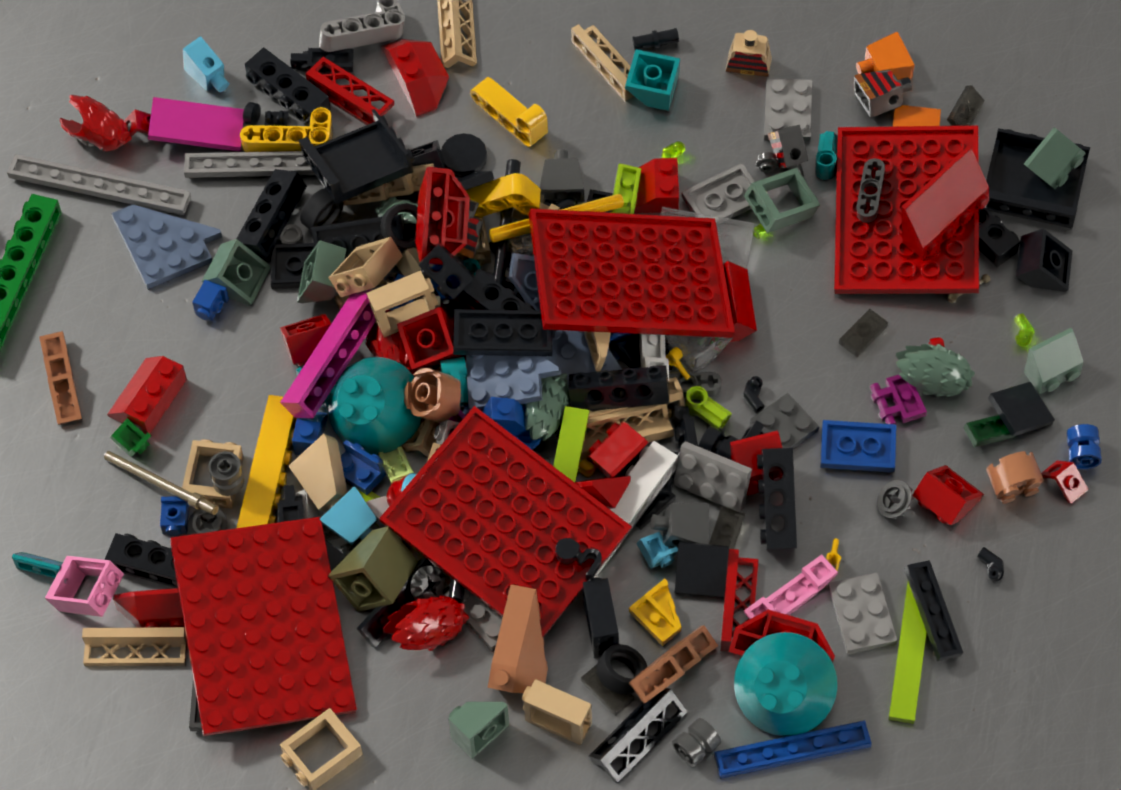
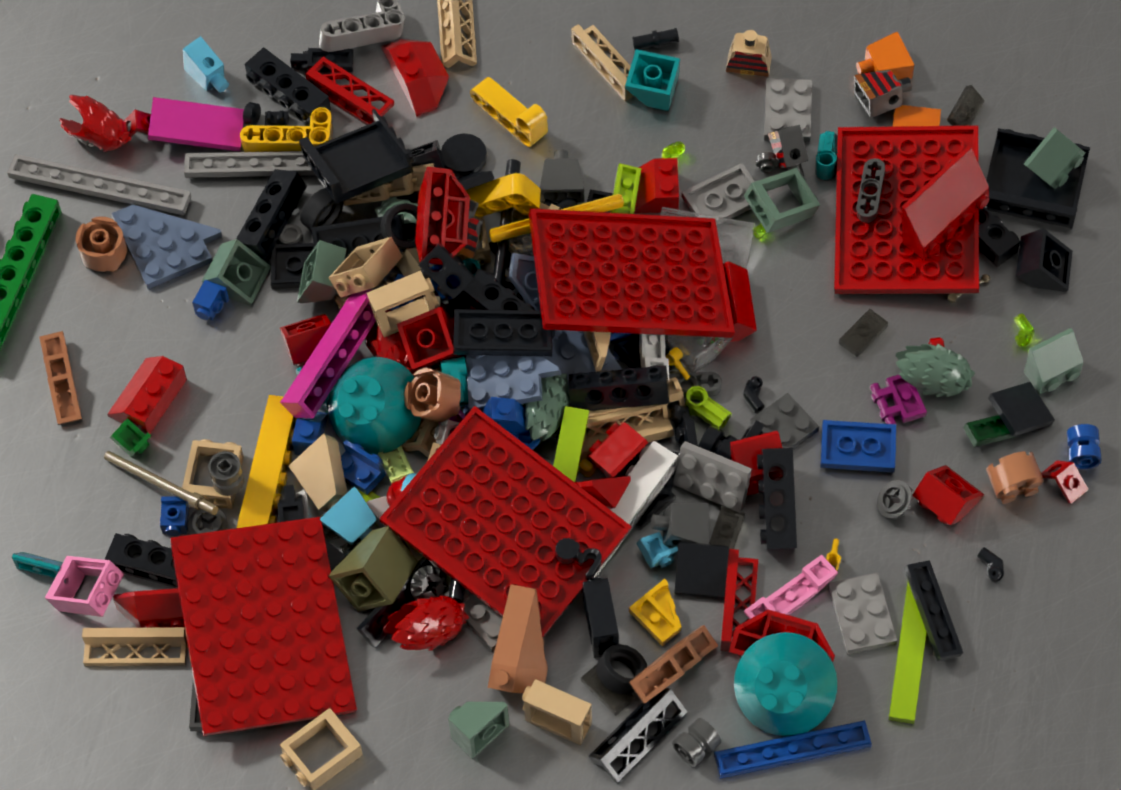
none -> nougat brick [76,217,127,272]

